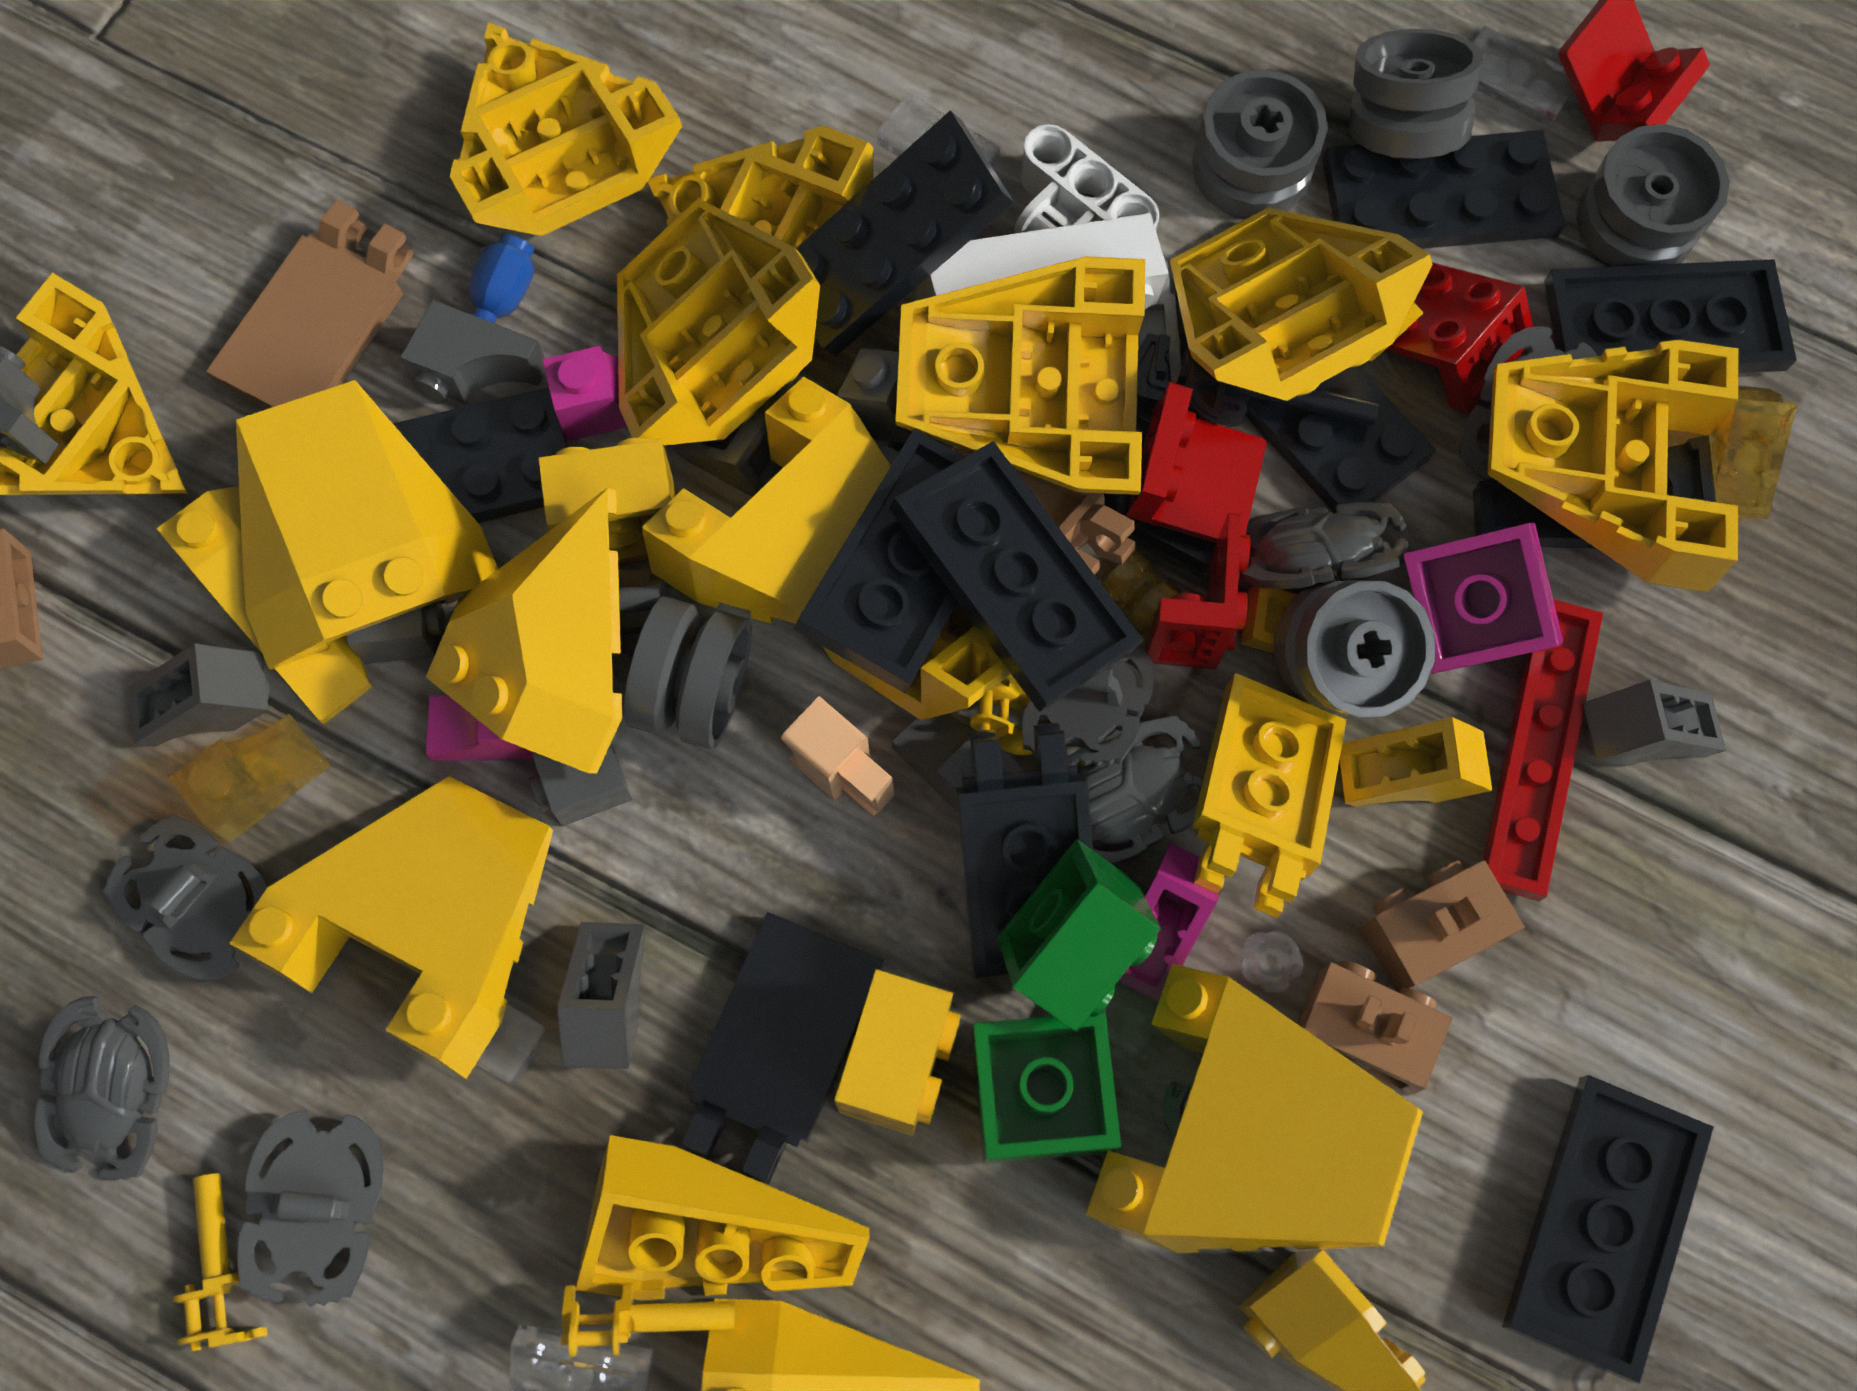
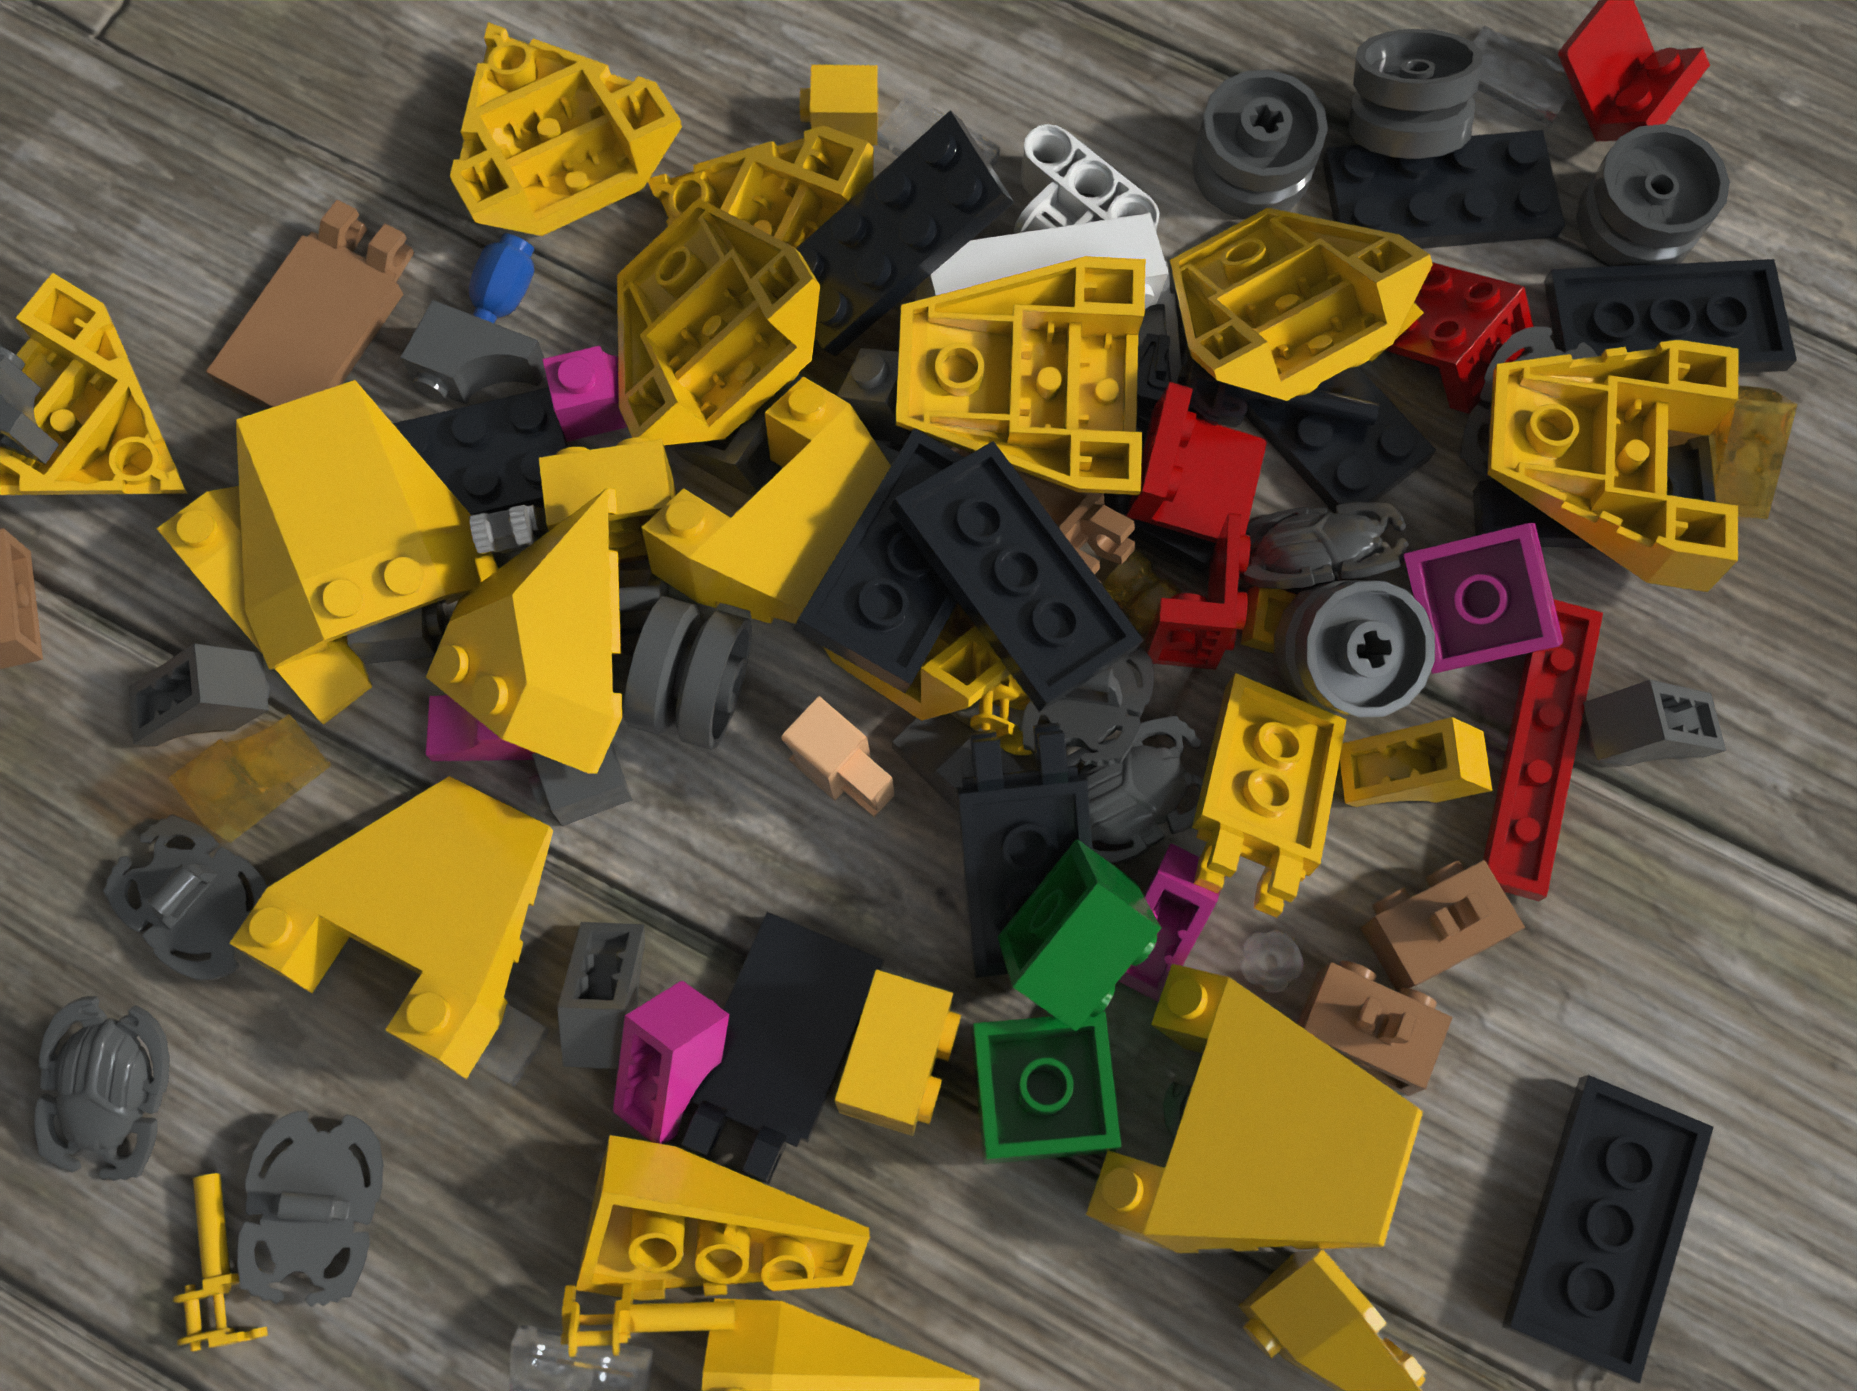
none -> light grey hinge [469,505,549,554]
none -> dark pink arch [613,980,729,1144]
none -> yellow brick [800,65,878,146]

